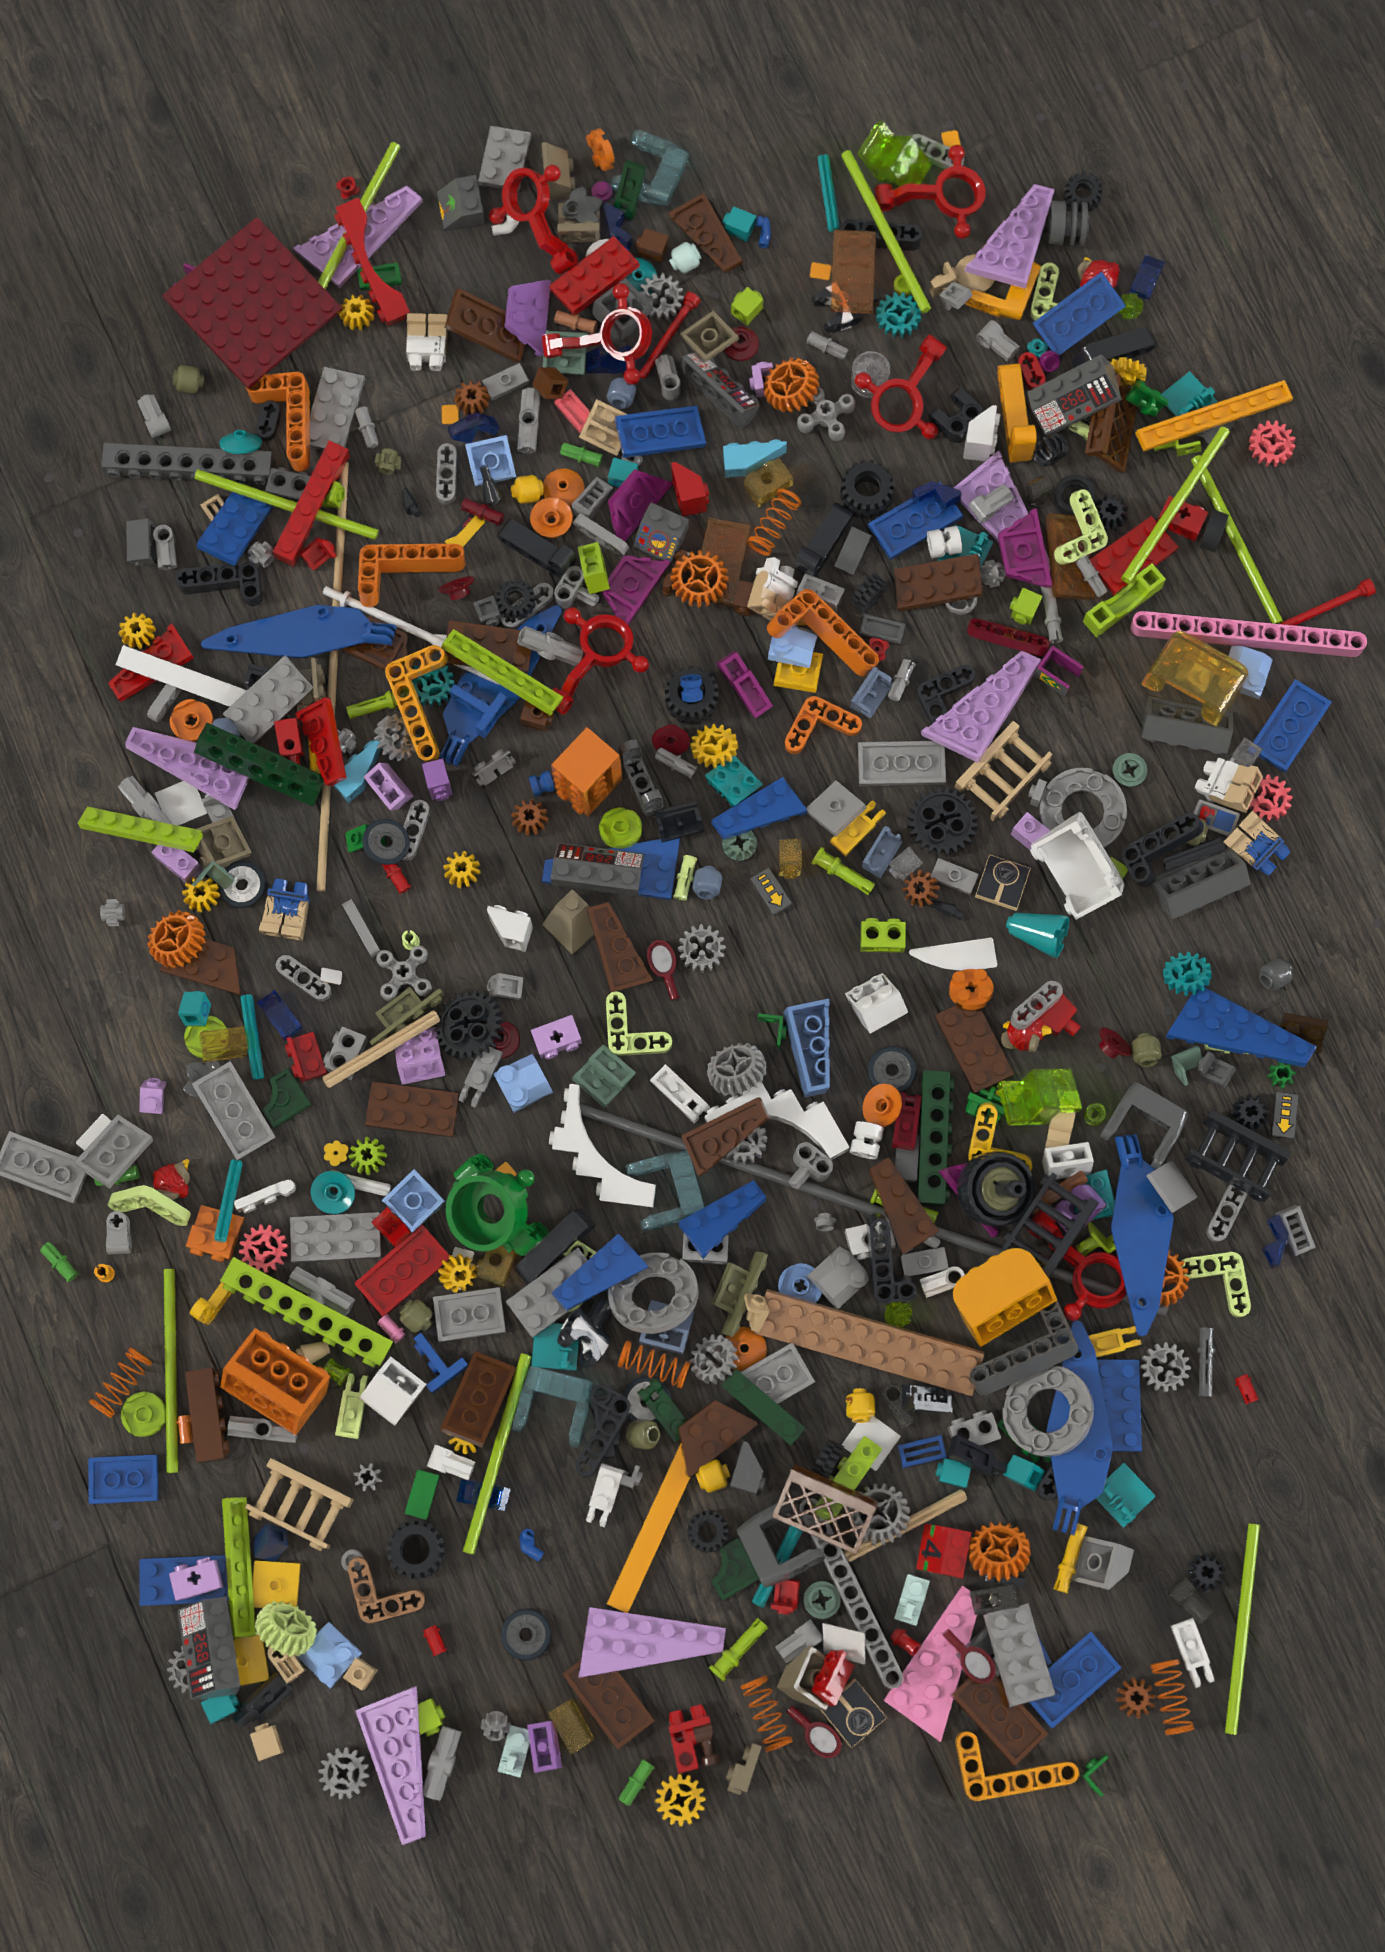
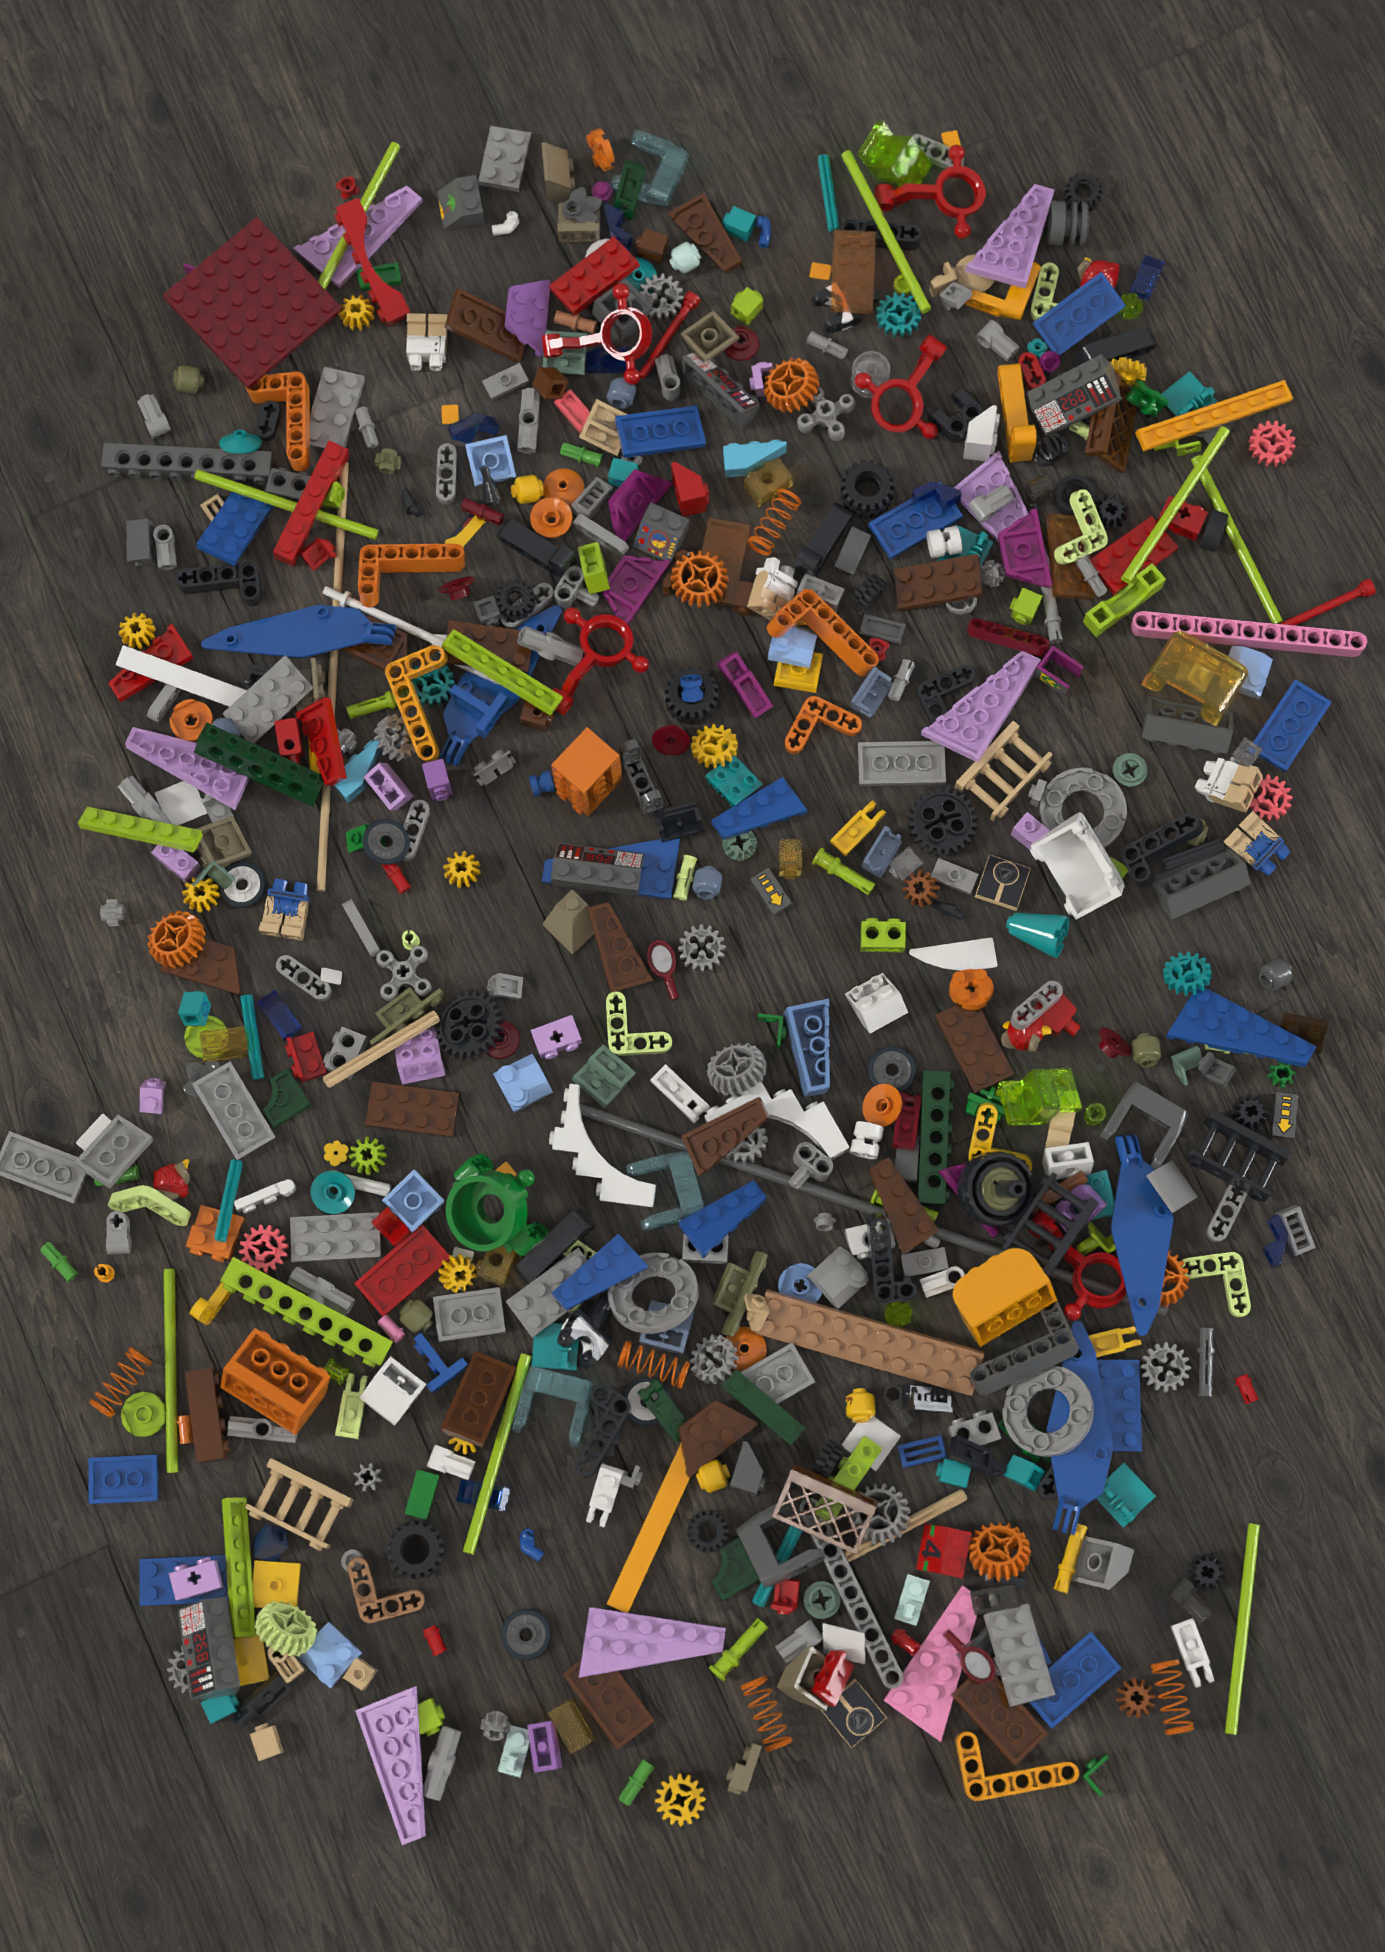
light grey gear [248,541,274,568] -> none
tan cone [295,1341,330,1364] -> none
light grey gear [318,1747,370,1800] -> none
dark orange gear [454,379,490,417] -> none
light grey hinge [458,1047,503,1108] -> none
white slope [487,905,533,952] -> none
red piece [489,164,578,274] -> none
dark orange gear [511,799,548,836] -> none
lime tile [599,807,643,849] -> none
olive head [626,1419,660,1449] -> none
light grey axle [655,748,697,779] -> none
red hips [669,1704,720,1774] -> none
piece [786,1705,841,1758] -> none
light grey plate [806,781,866,837] -> none
slope [1194,799,1240,837] -> none

